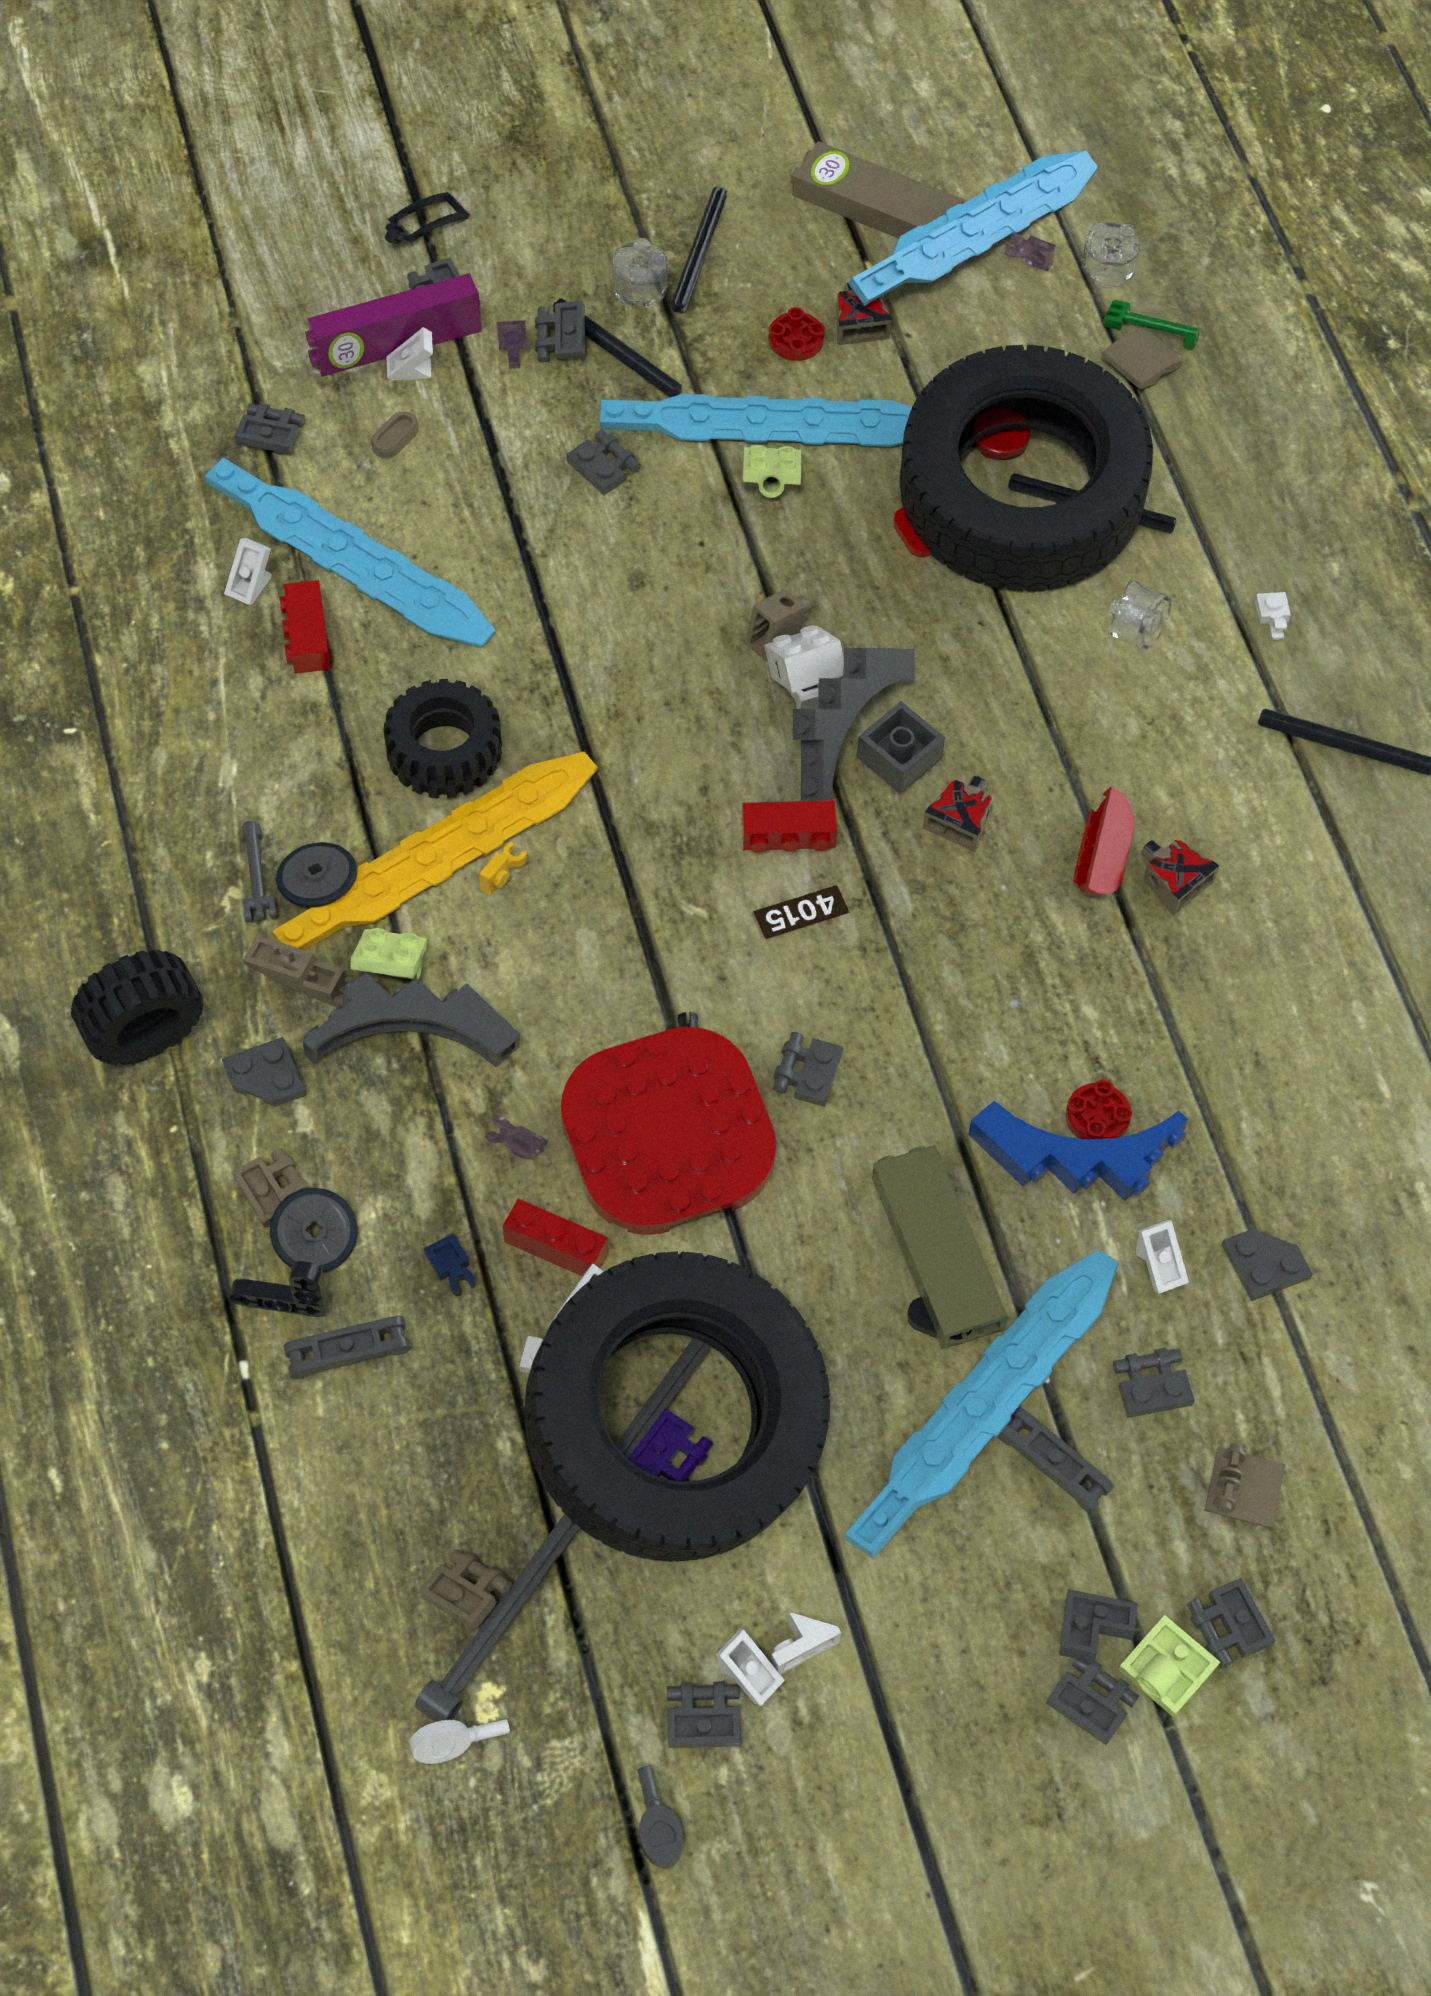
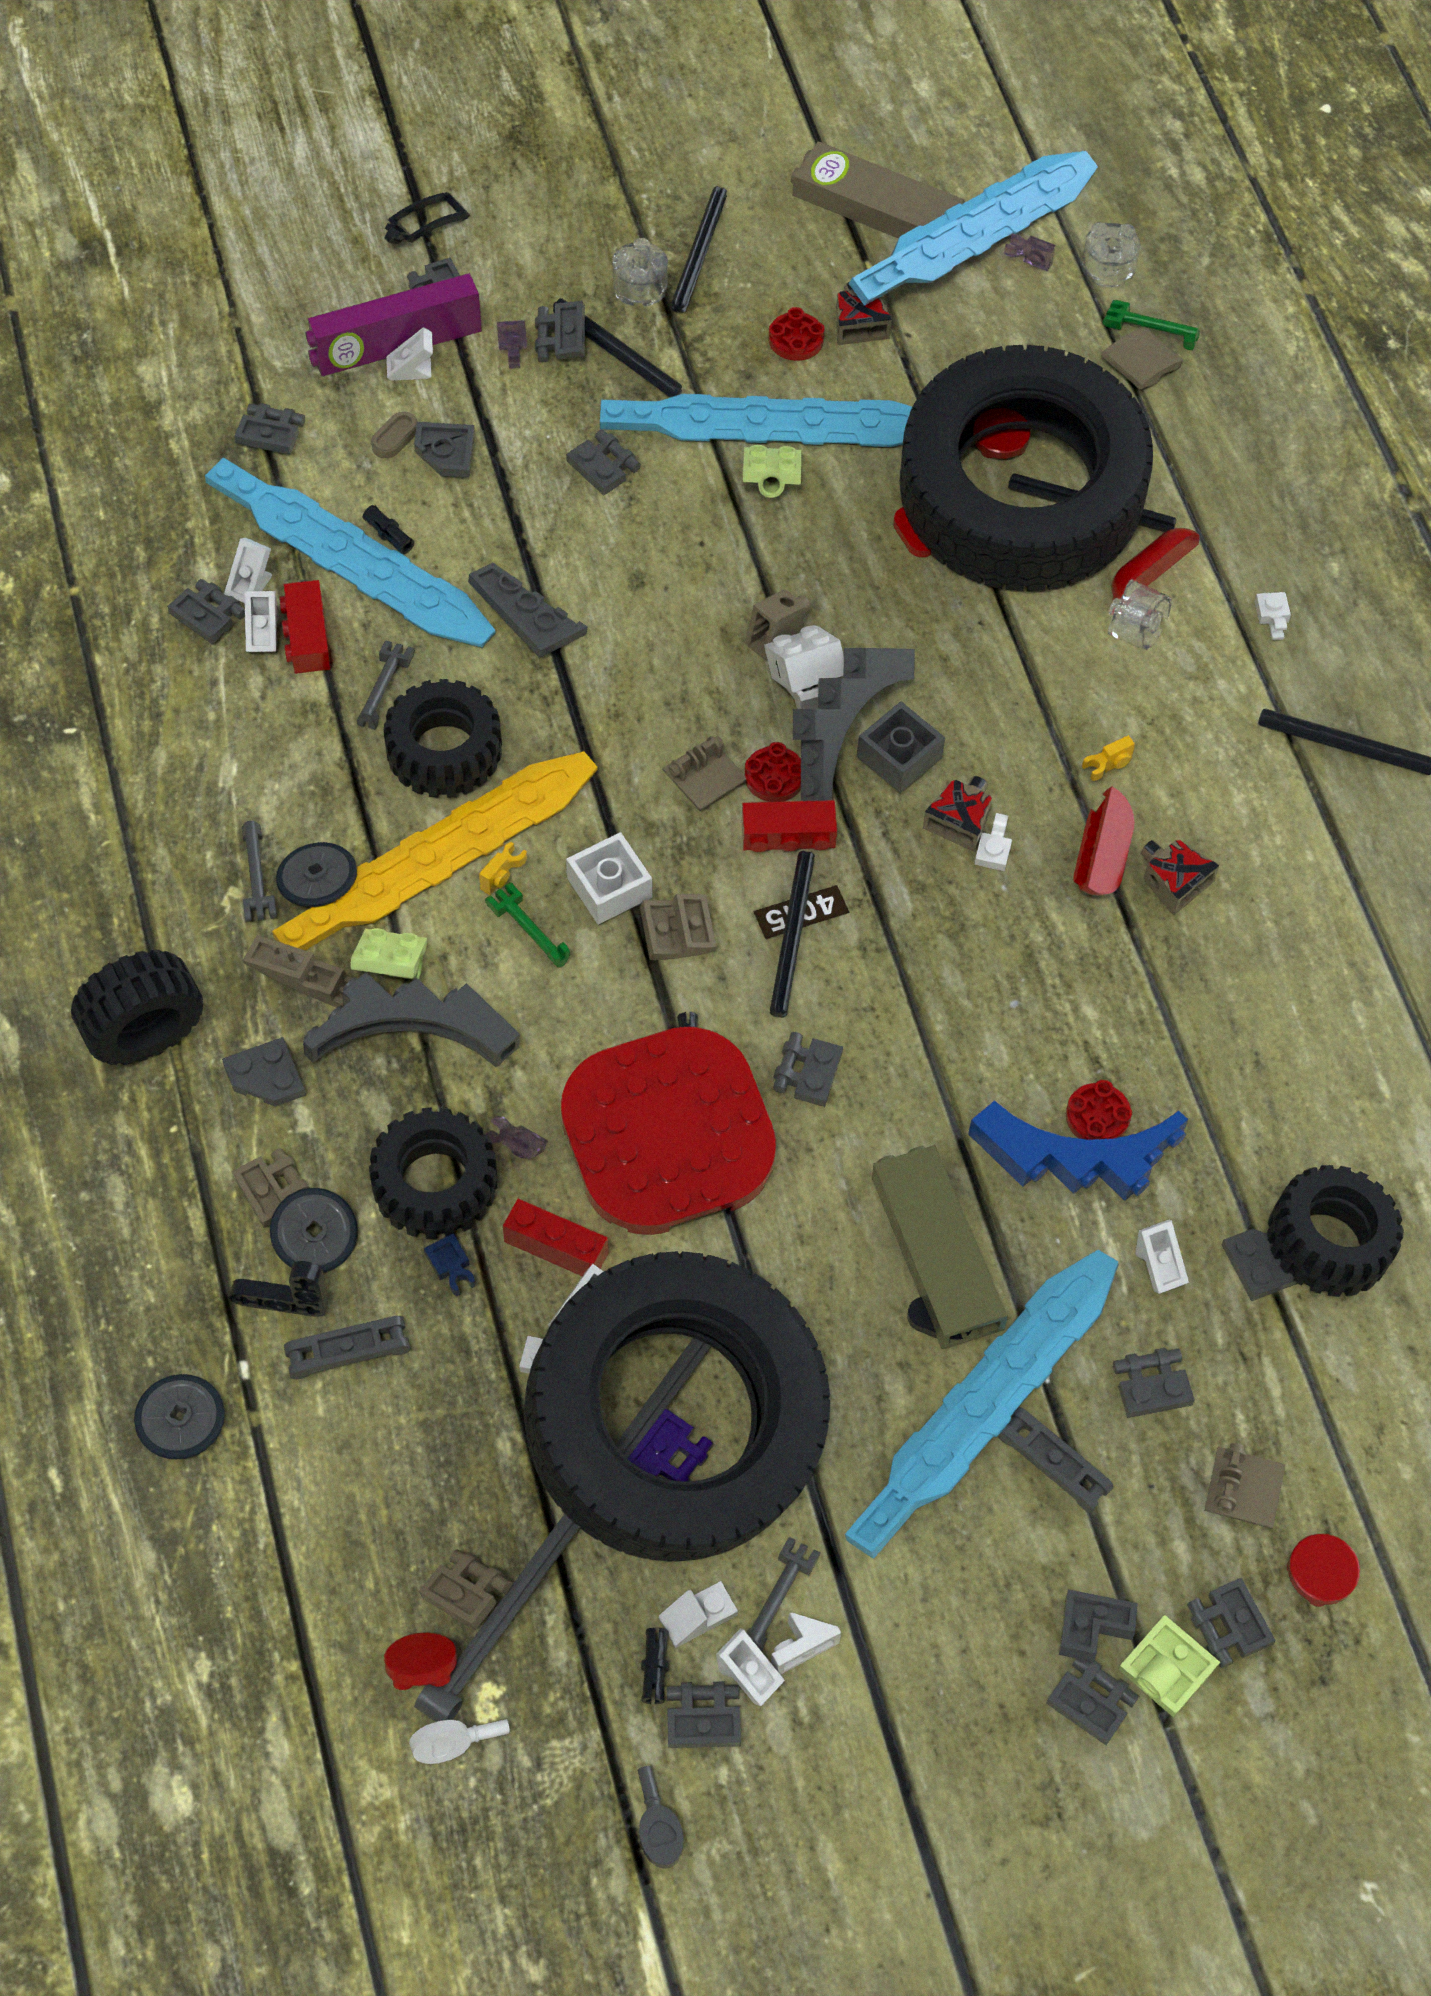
none -> dark grey wheel [134,1374,225,1460]
none -> dark grey plate [167,579,245,644]
none -> white slope [244,591,279,652]
none -> dark grey hinge [357,641,415,730]
none -> black pin [362,505,414,554]
none -> black tyre [369,1107,498,1239]
none -> red tile [384,1632,457,1690]
none -> dark grey plate [414,422,475,477]
none -> dark grey wing [468,563,588,658]
none -> green hinge [485,882,570,968]
none -> white brick [566,832,652,925]
none -> dark tan slope [640,894,717,960]
none -> black pin [641,1628,669,1705]
none -> white slope [659,1581,738,1648]
none -> dark tan hinge [662,736,746,811]
none -> red tile [745,742,801,802]
none -> dark grey hinge [746,1537,821,1651]
none -> black axle [770,850,815,1018]
none -> white plate [975,813,1012,871]
none -> yellow plate [1082,735,1135,781]
none -> red brick [1111,528,1200,608]
none -> black tyre [1267,1165,1404,1297]
none -> red tile [1287,1534,1360,1607]

